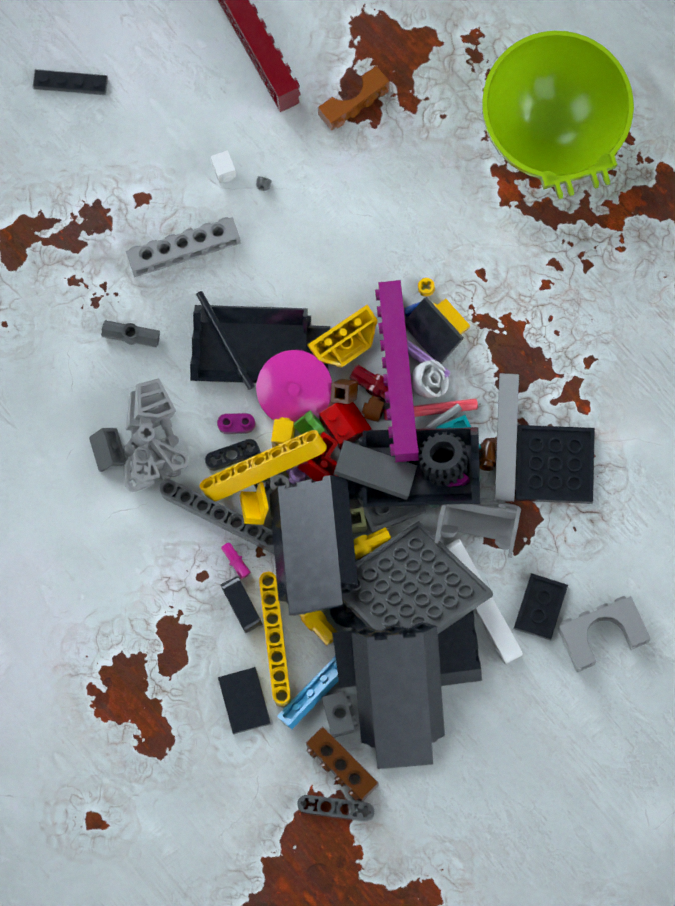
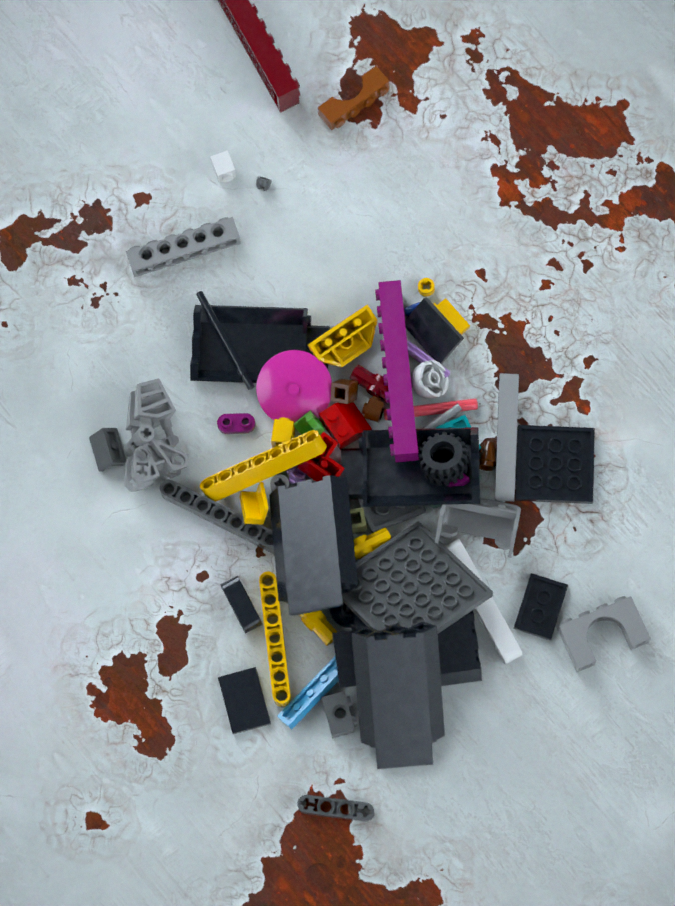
black plate [33,69,108,95] -> none
dark grey piece [101,320,160,347] -> none
black beam [205,439,271,492] -> none
dark pink axle [221,542,251,579] -> none
reddish brown brick [306,726,379,802] -> none
dark grey tile [334,440,417,500] -> none
lime windscreen [482,30,634,199] -> none

